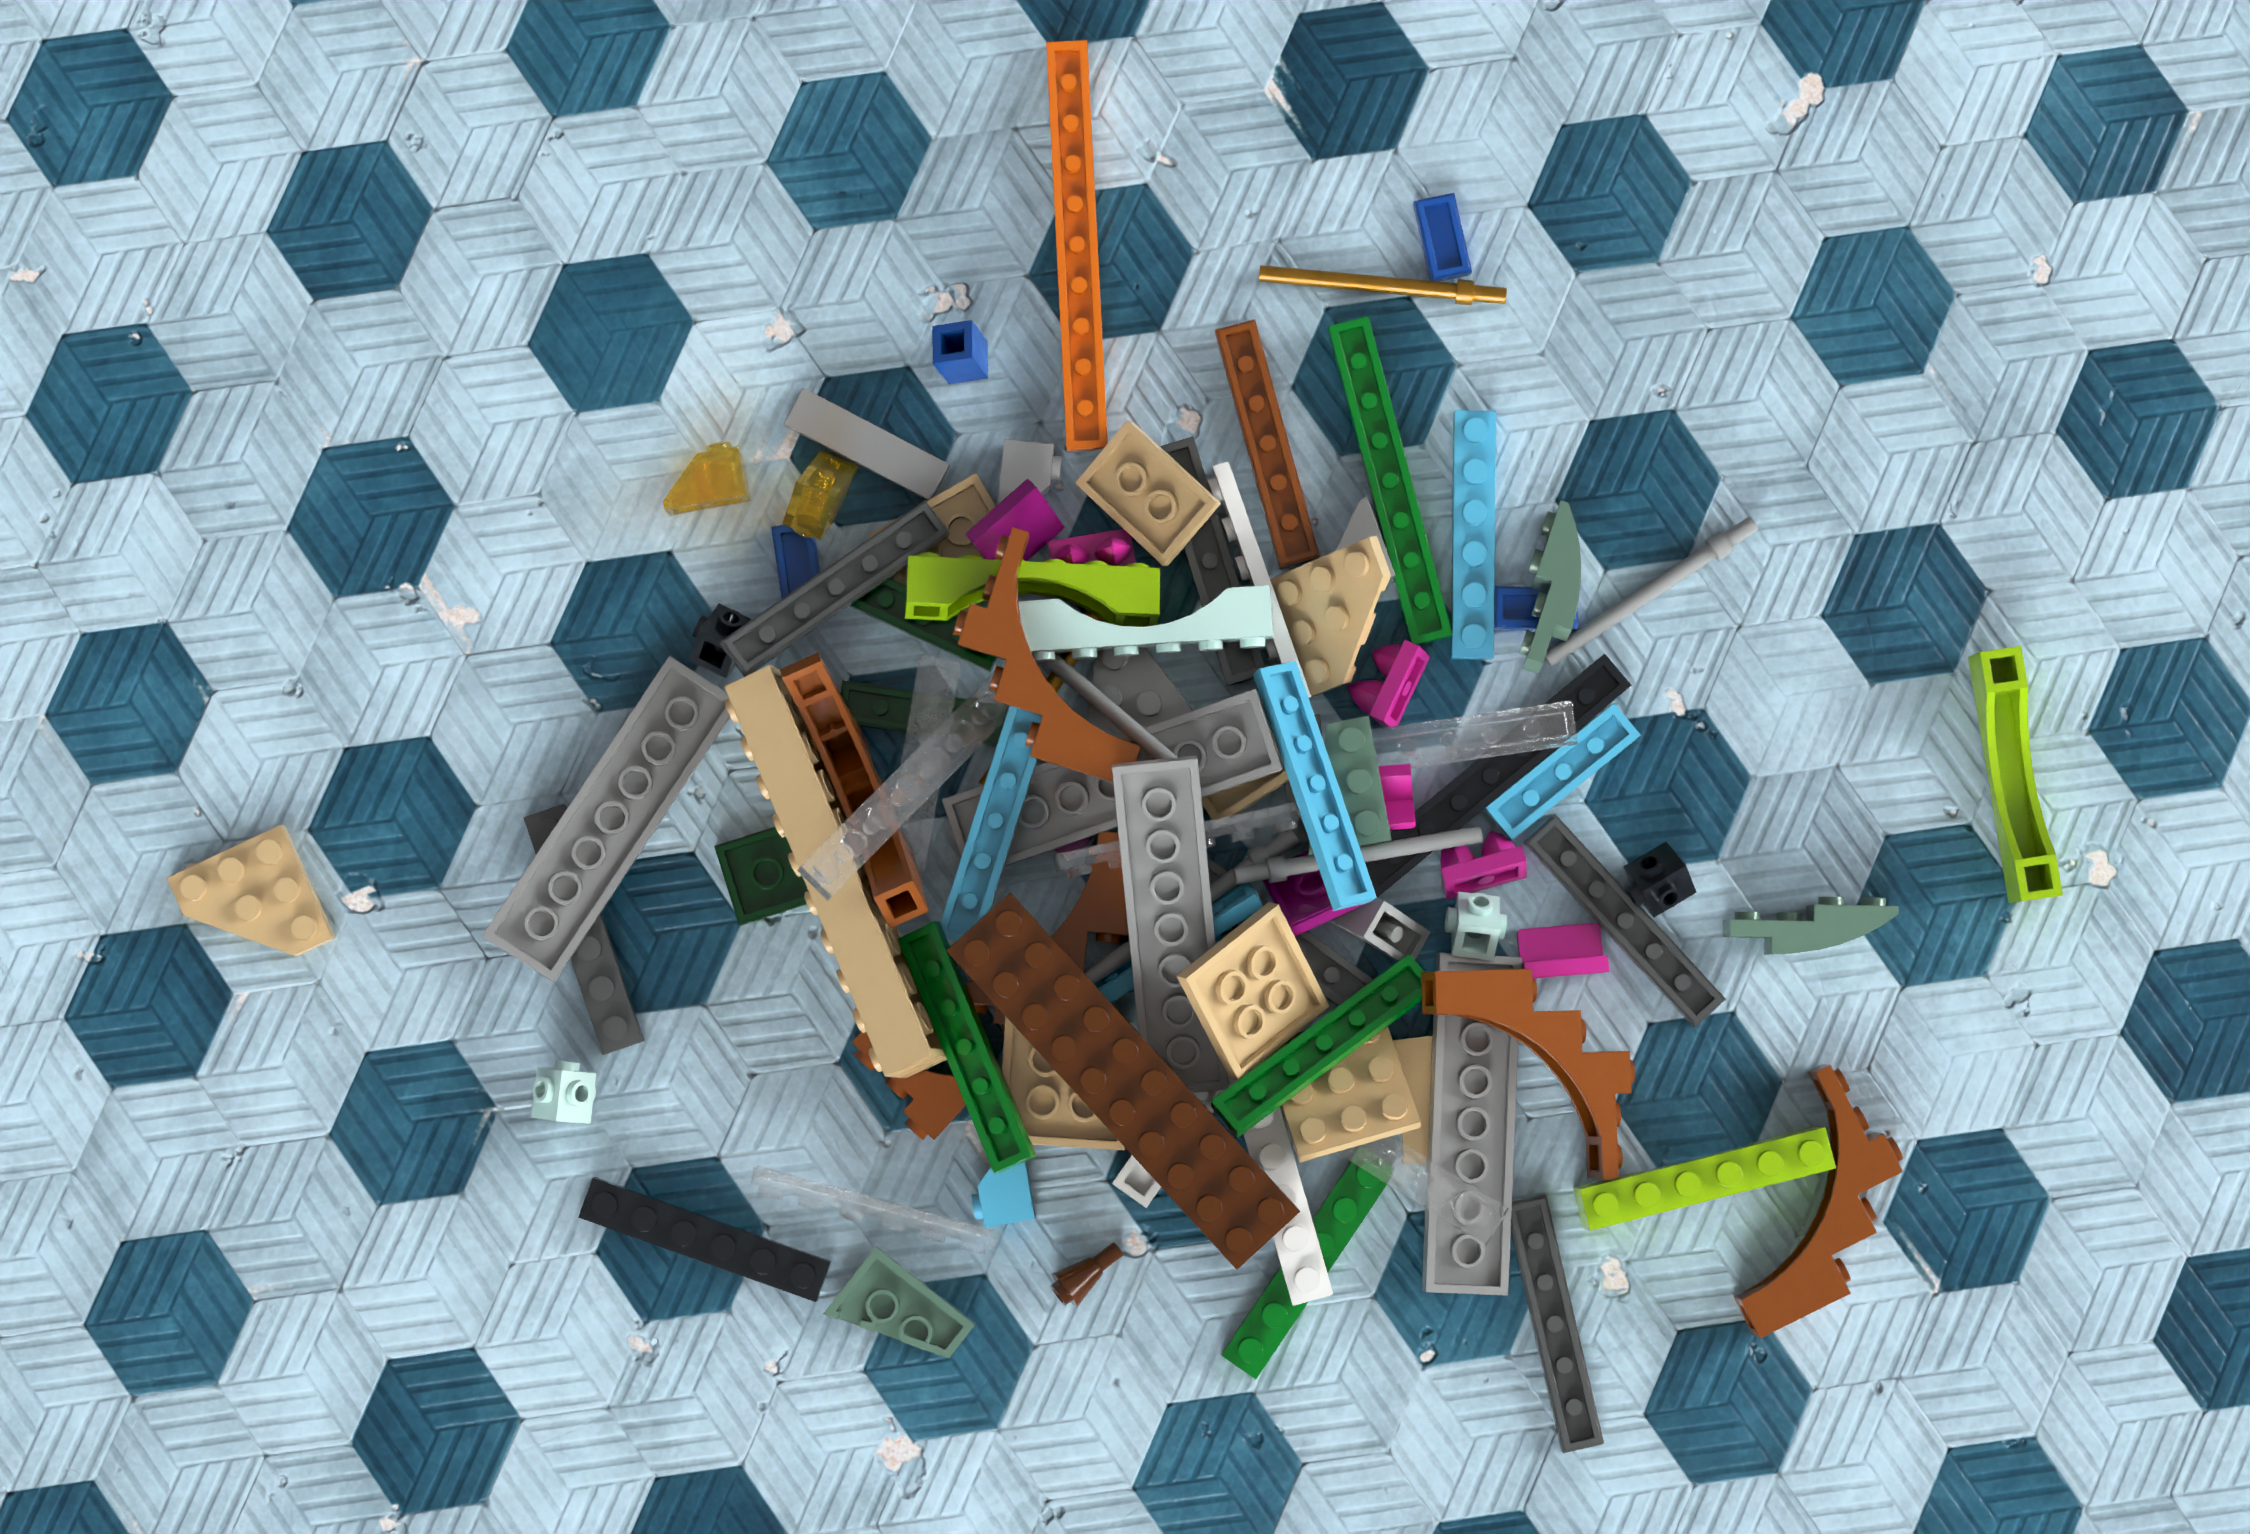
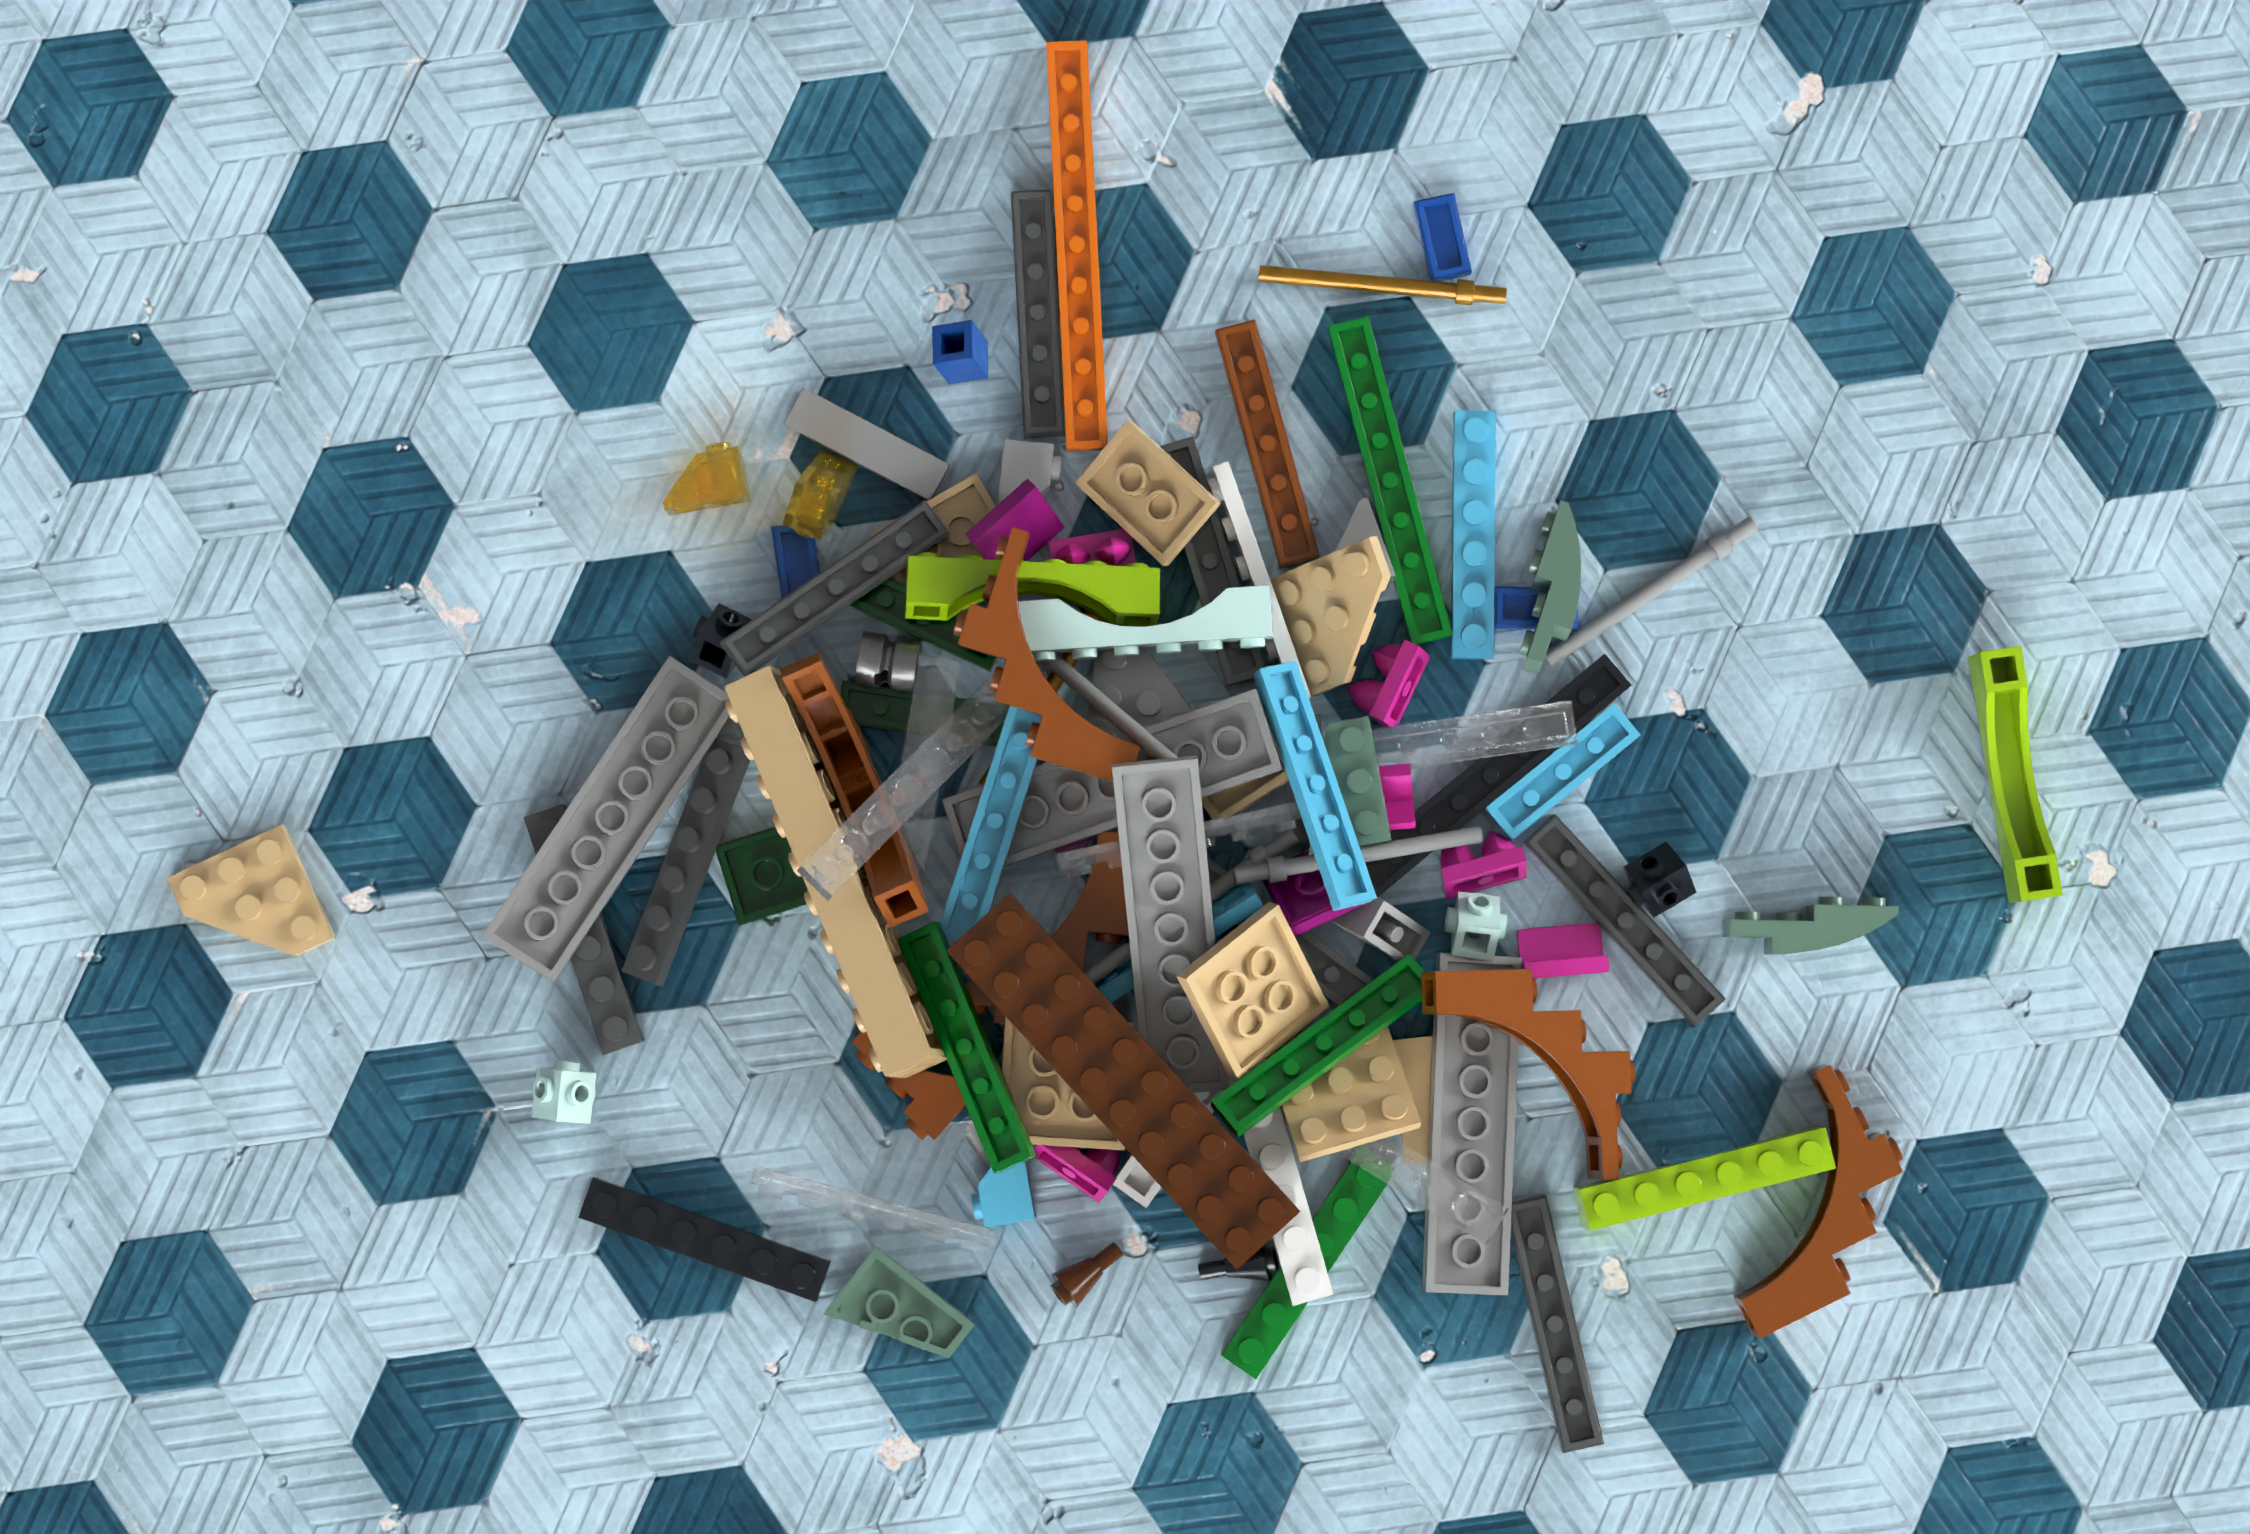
none -> dark grey plate [621,739,750,987]
none -> flat silver wheel [855,631,922,693]
none -> dark grey tile [1011,189,1065,438]
none -> dark pink tile [1034,1145,1120,1203]
none -> black cone [1198,1244,1278,1281]

